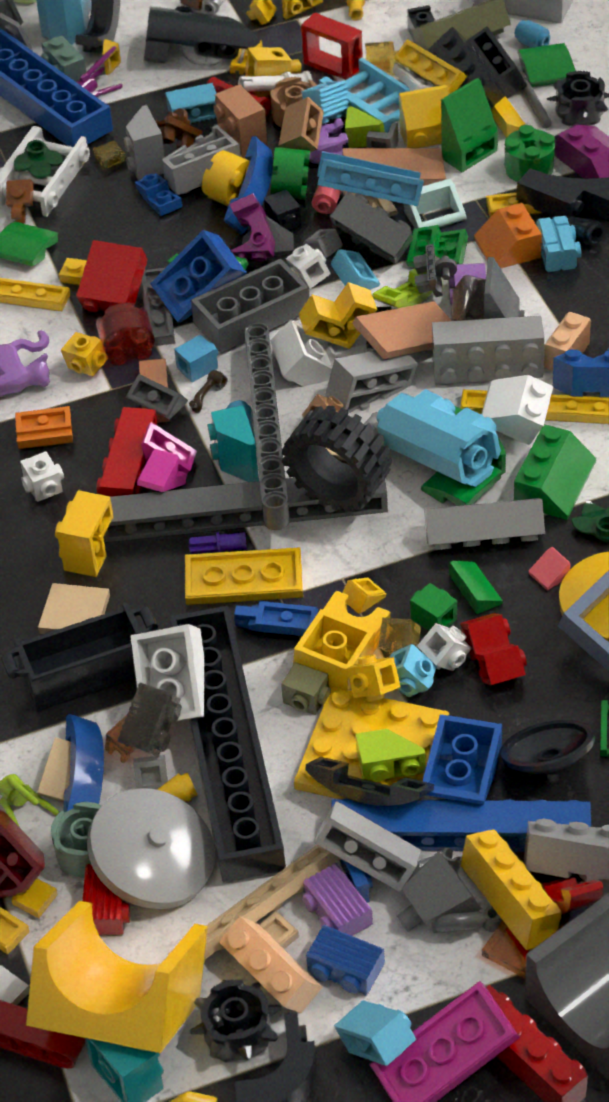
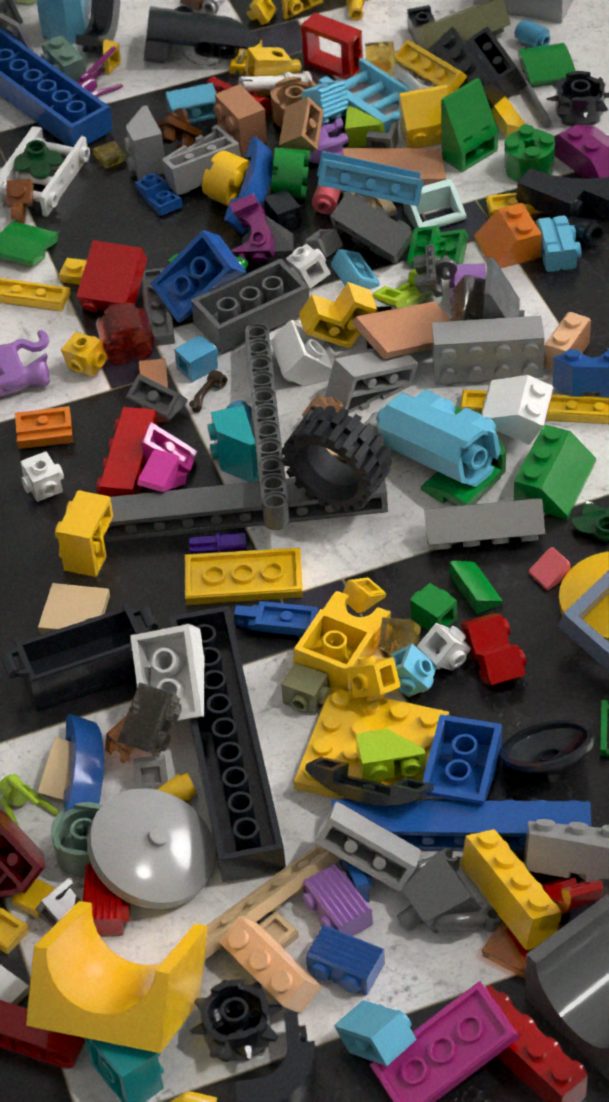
none -> panel [35,877,81,928]

